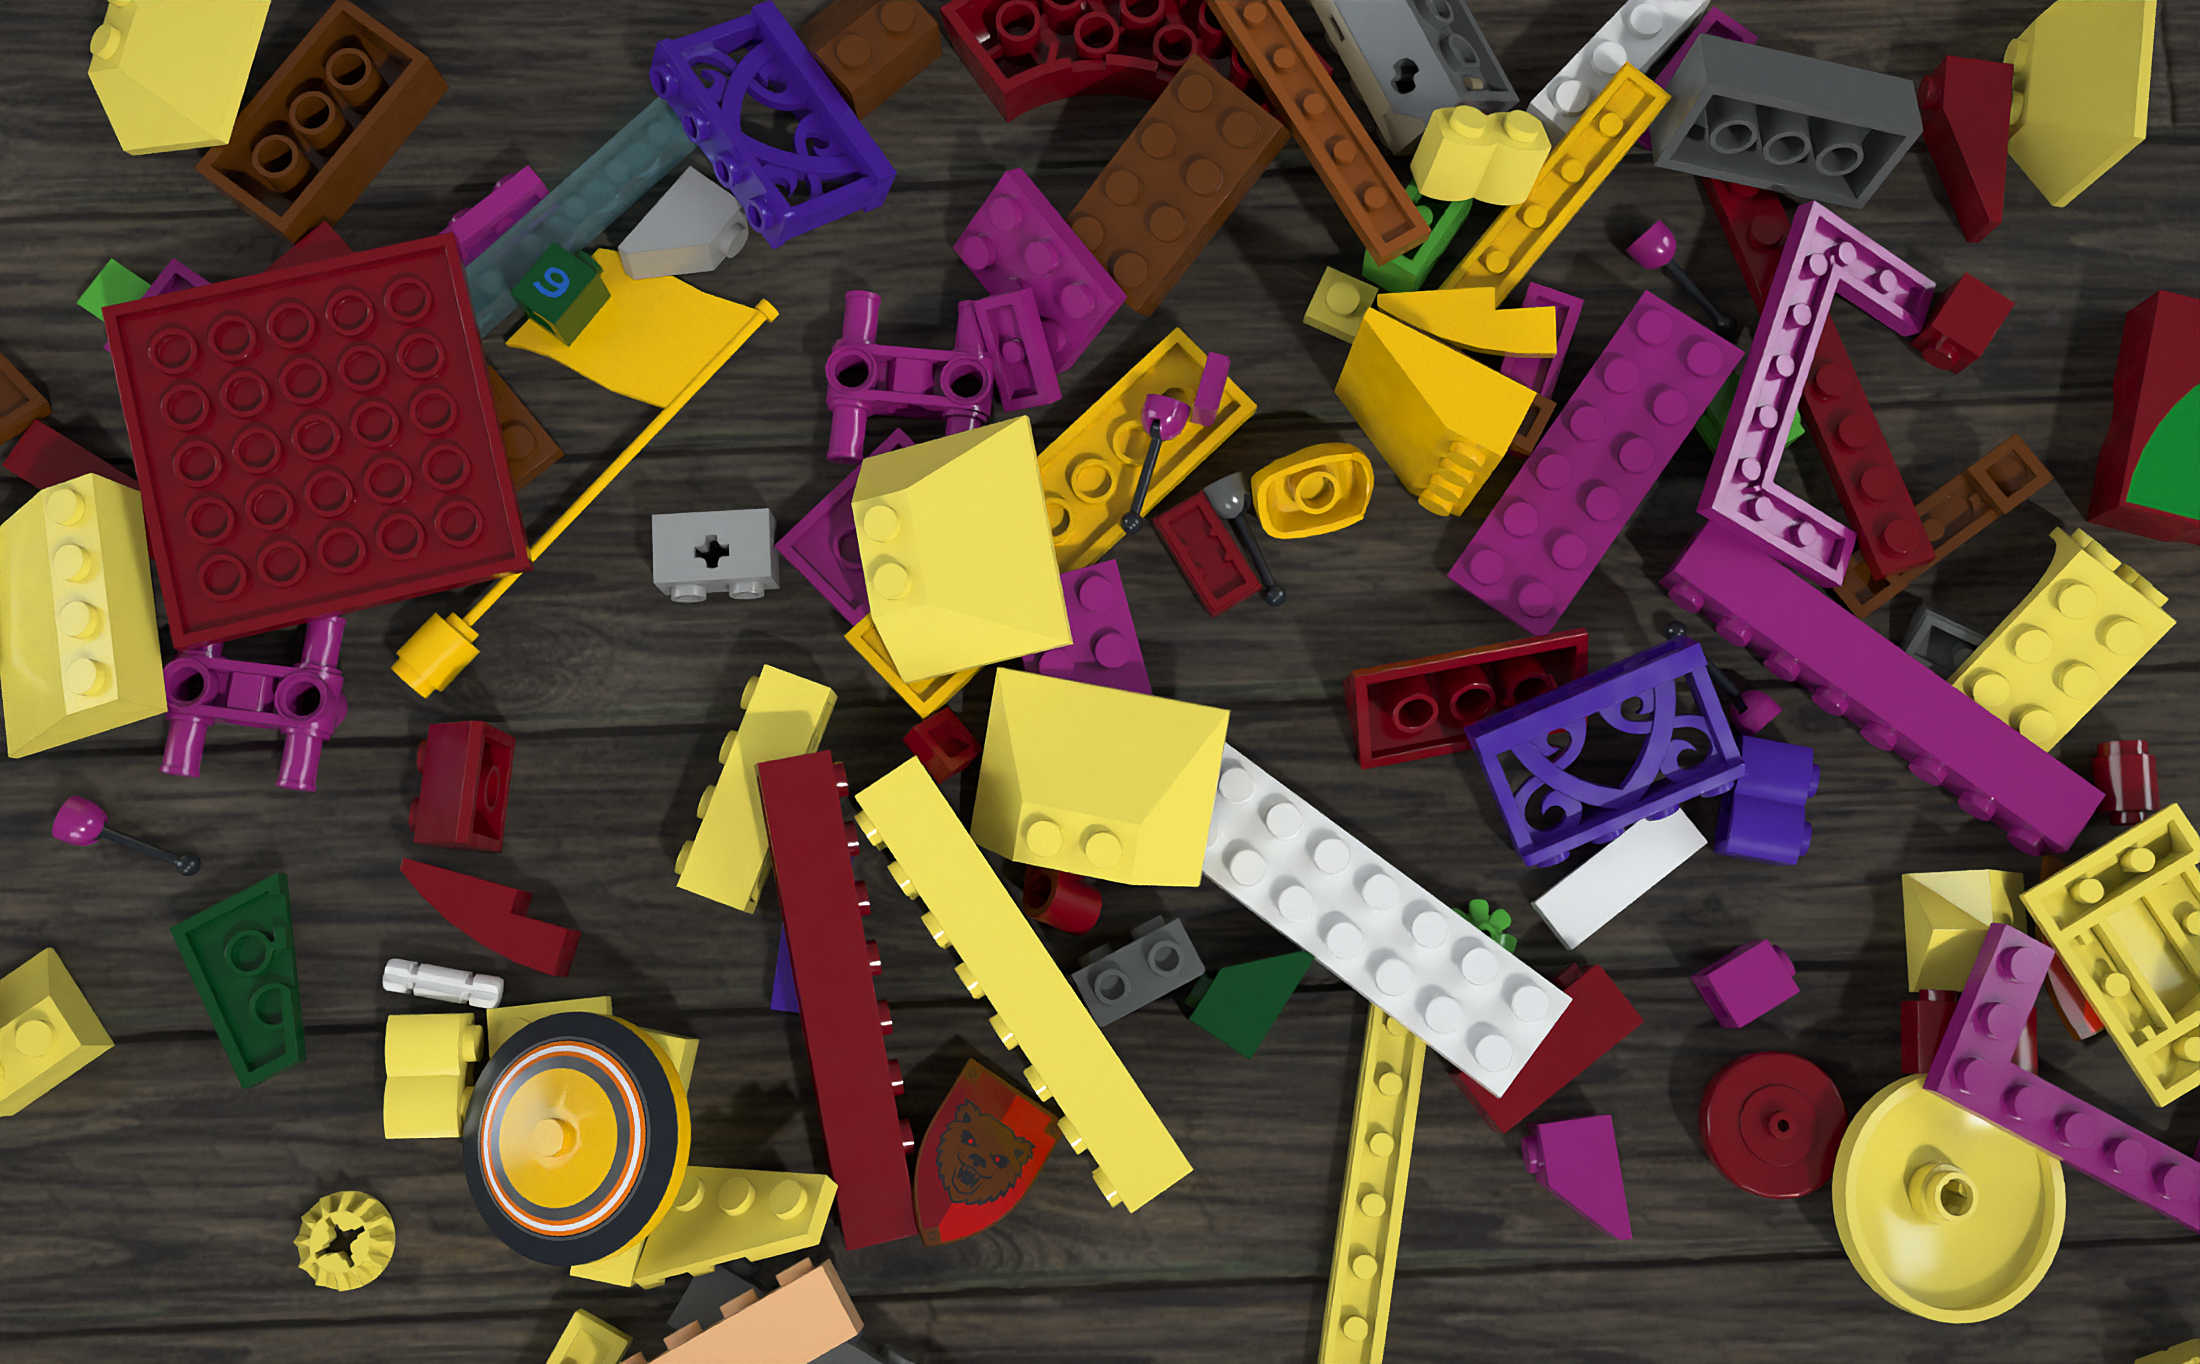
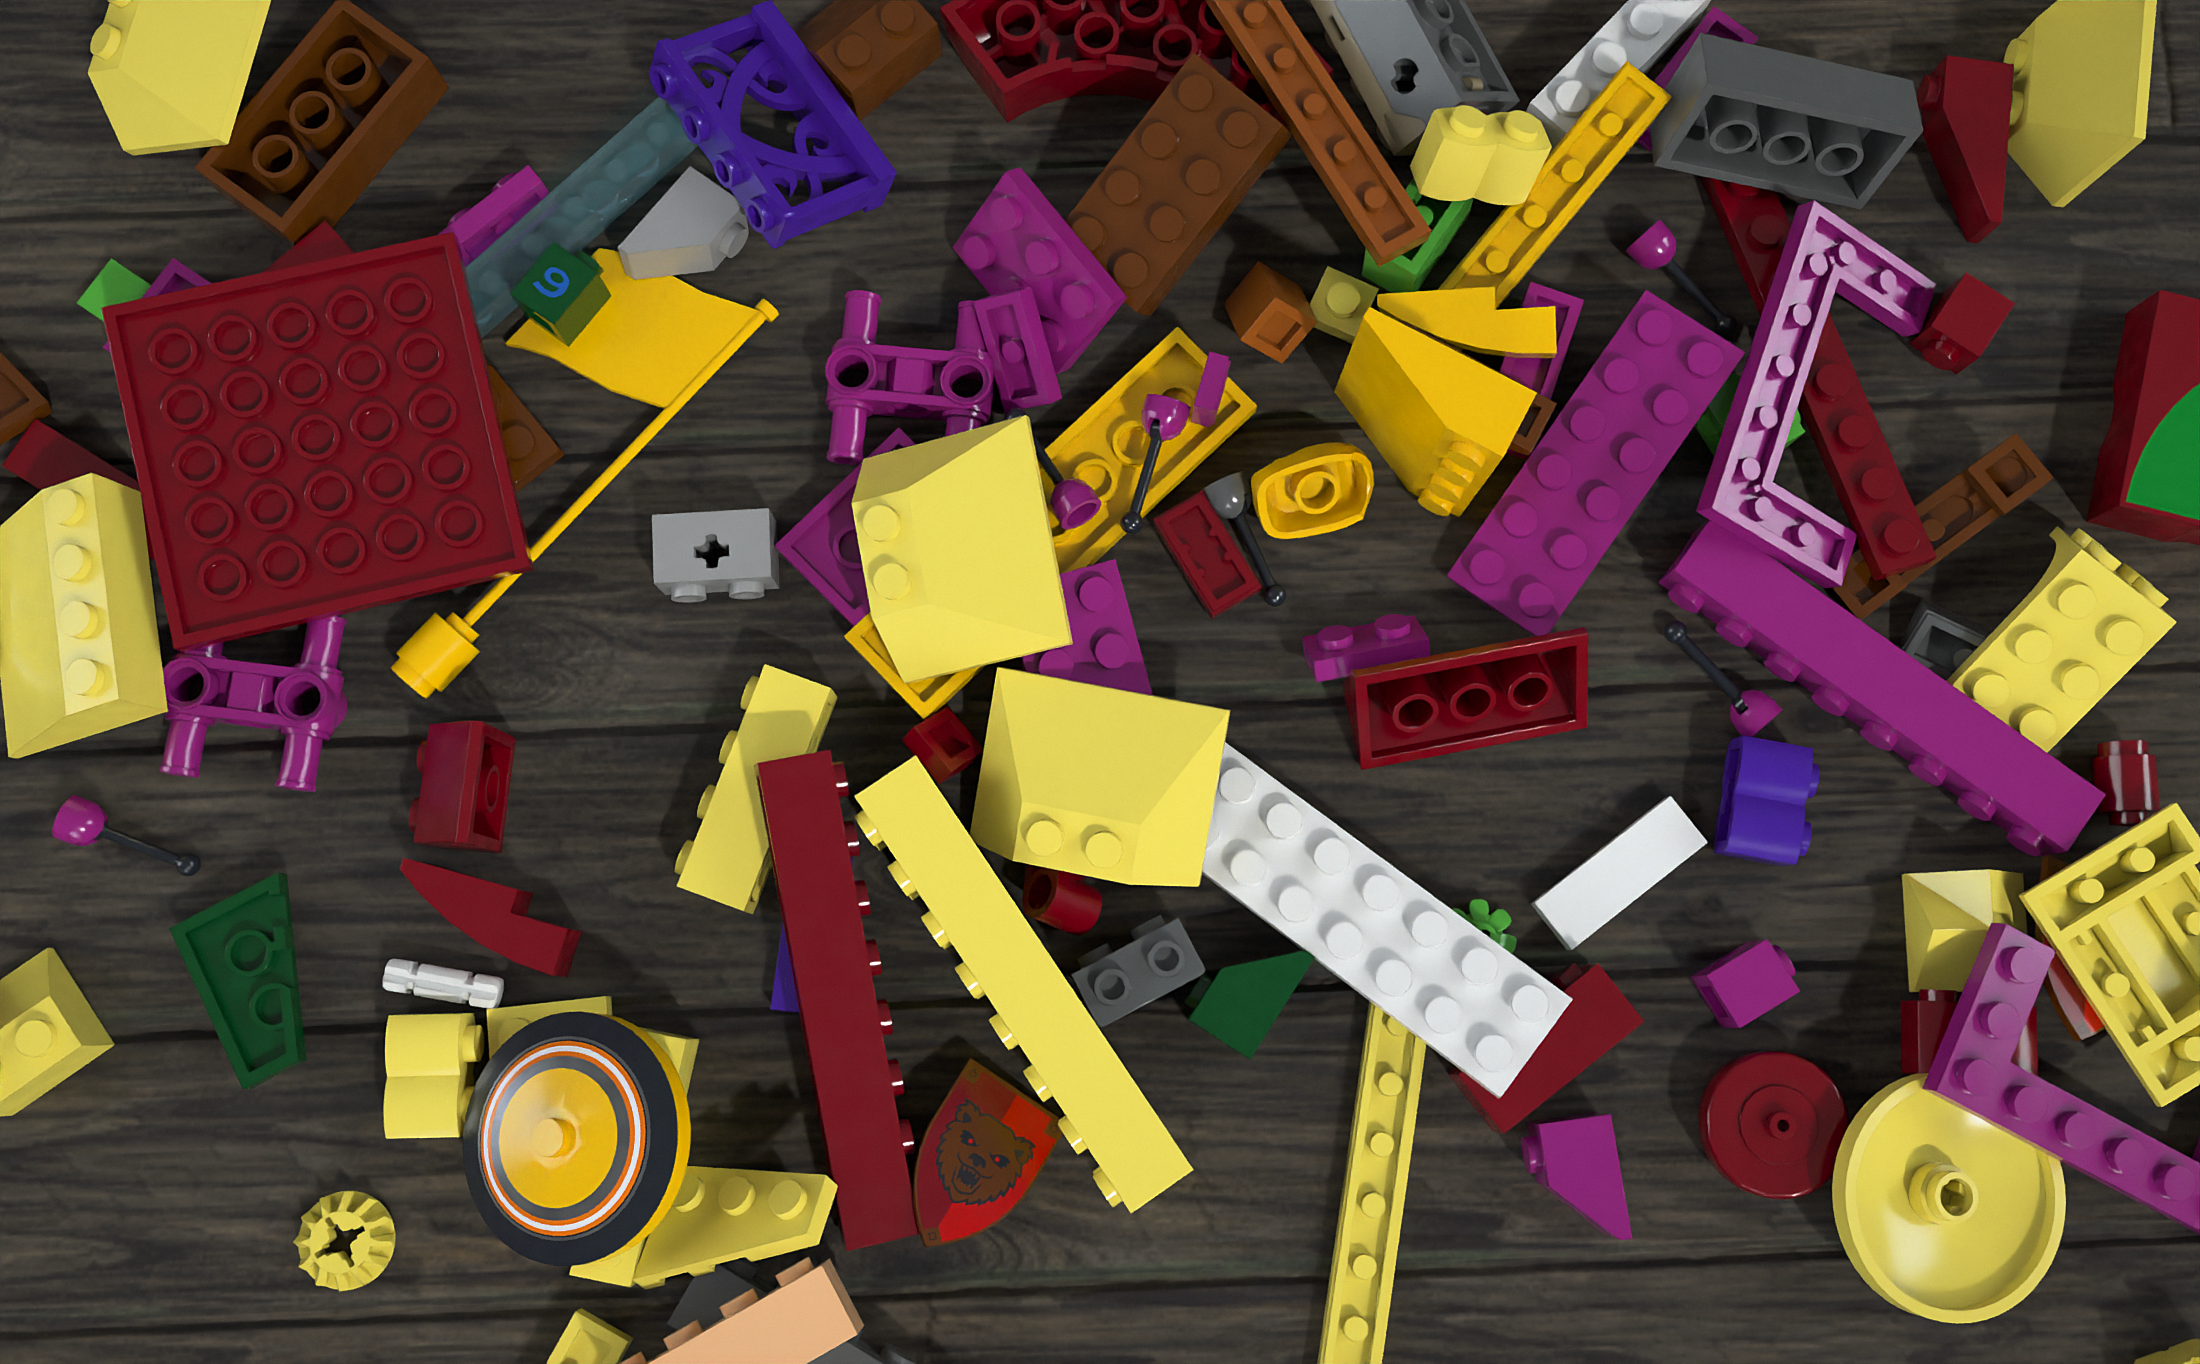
dark purple fence [1464,634,1749,868] -> none
none -> magenta hinge [1005,407,1101,529]
none -> dark orange panel [1225,261,1318,363]
none -> magenta plate [1302,614,1430,682]

